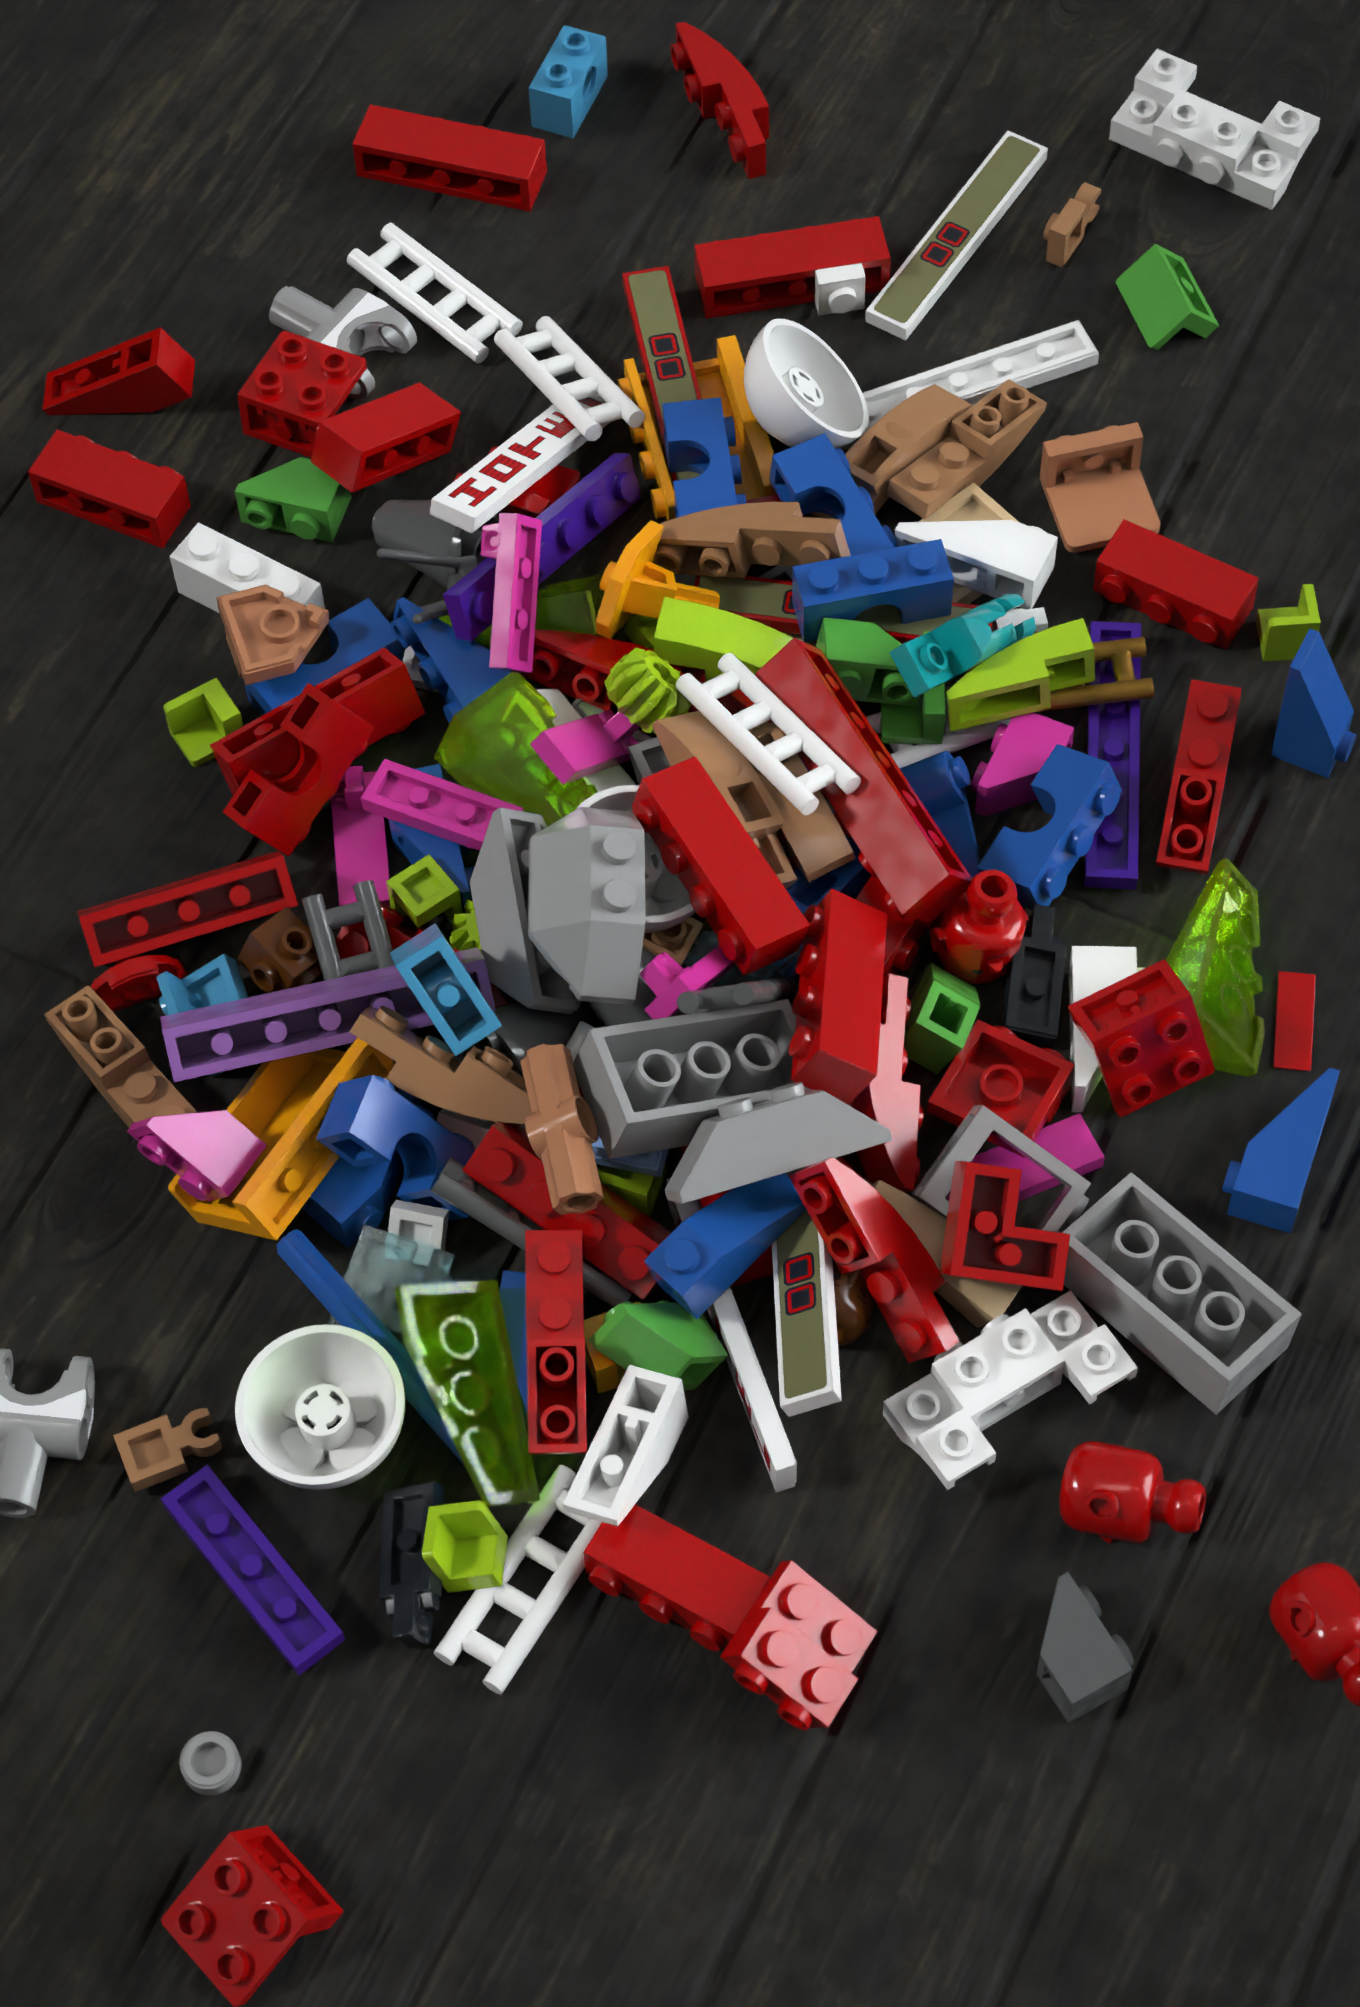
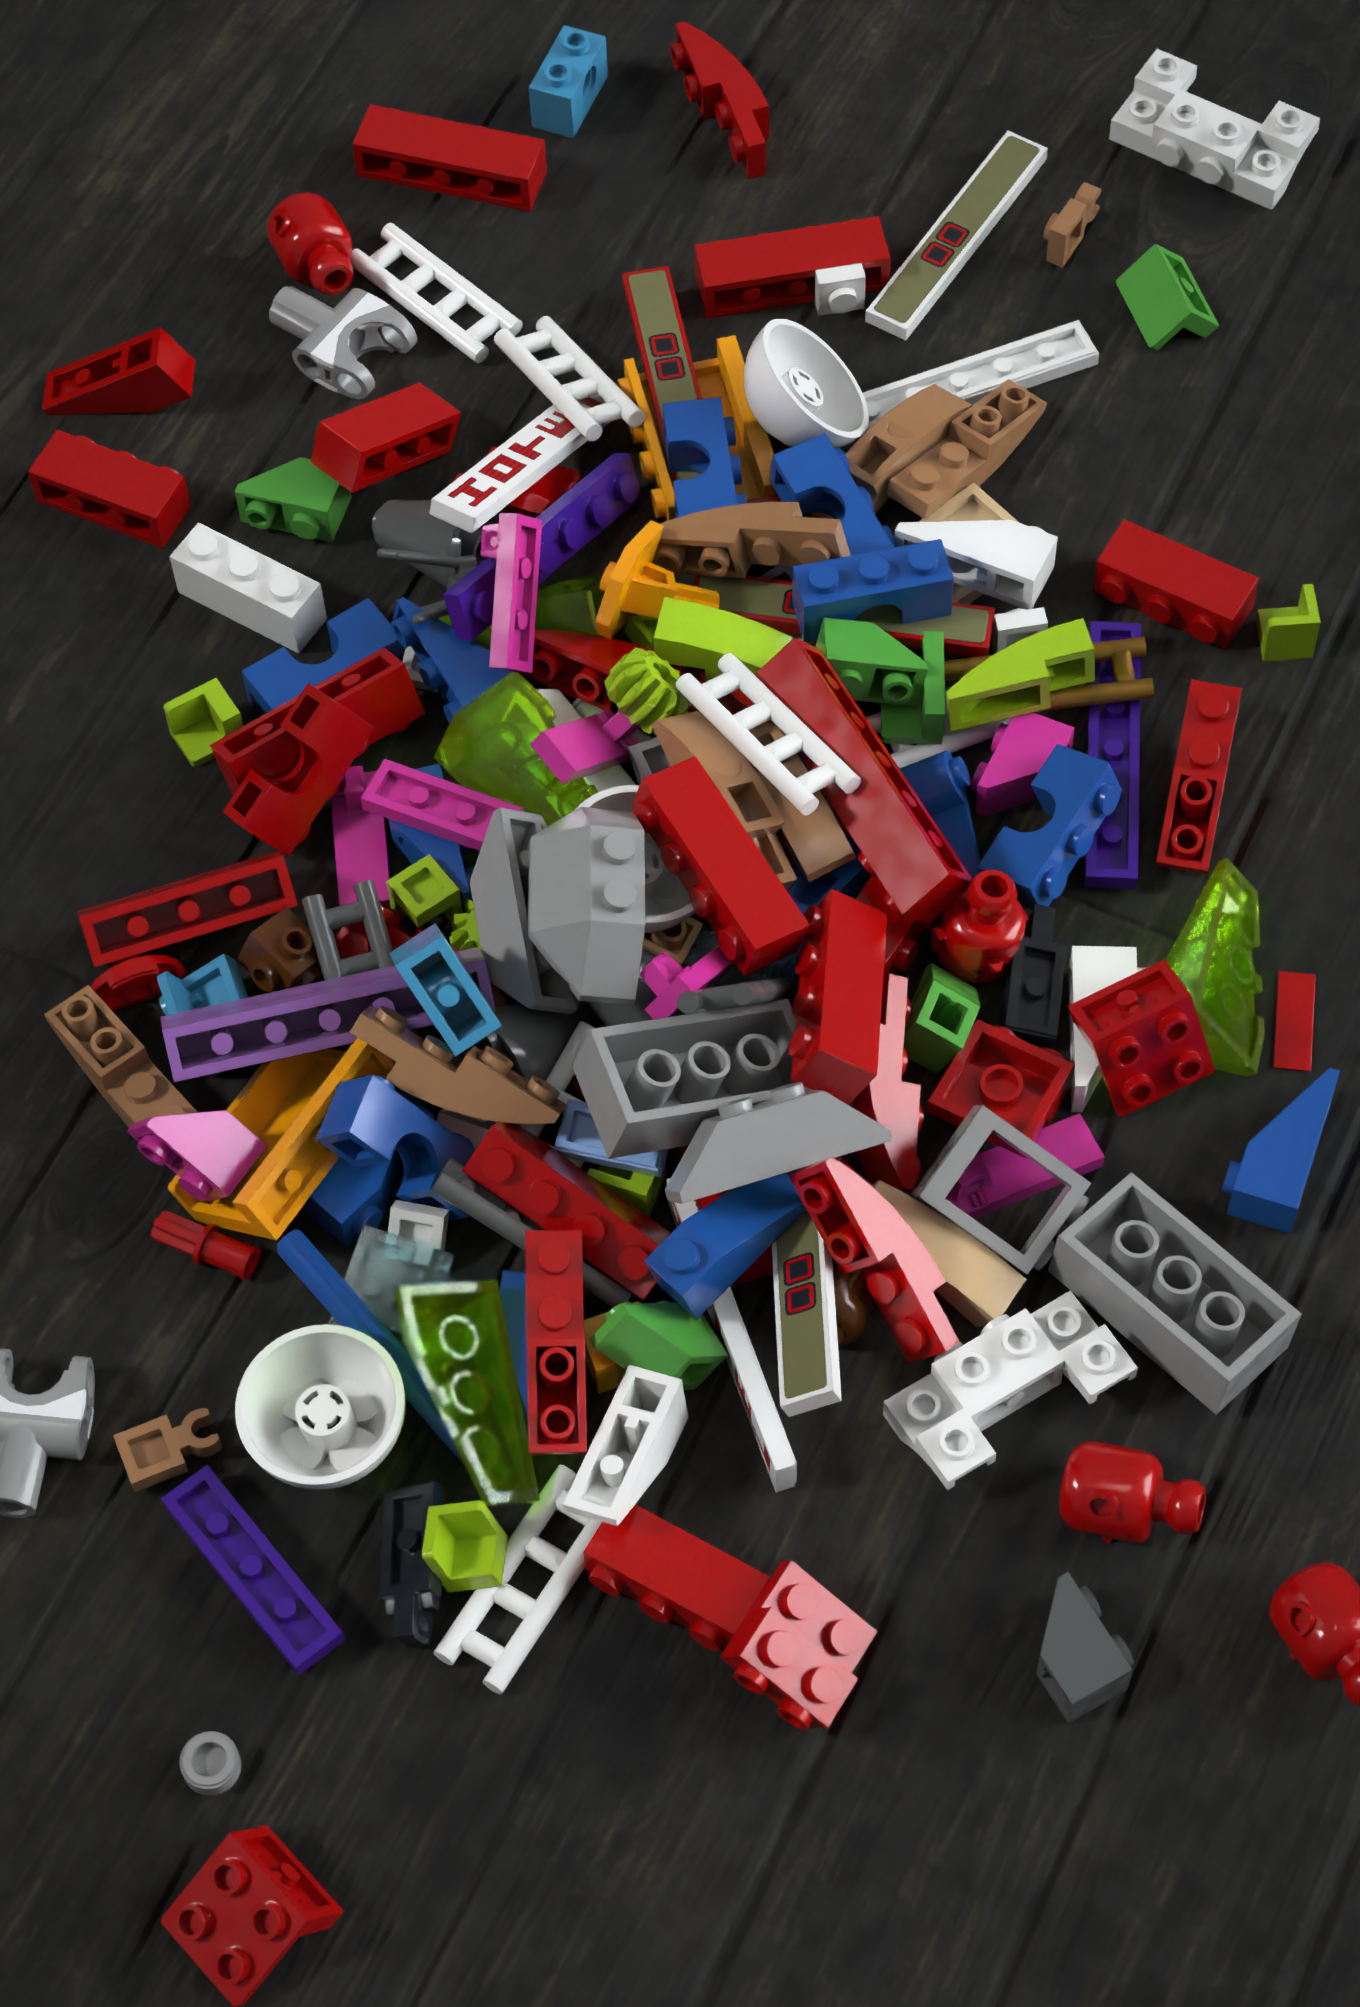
nougat plate [217,585,329,685] -> none
red bracket [237,331,367,458] -> none
nougat piece [520,1044,604,1215] -> none
teal plate [889,594,1036,698] -> none
red brick [940,1161,1070,1291] -> none
nougat bracket [1040,422,1160,553] -> none
blue slope [1271,629,1357,778] -> none
none -> red axle [151,1211,261,1280]
none -> red piece [267,192,353,295]

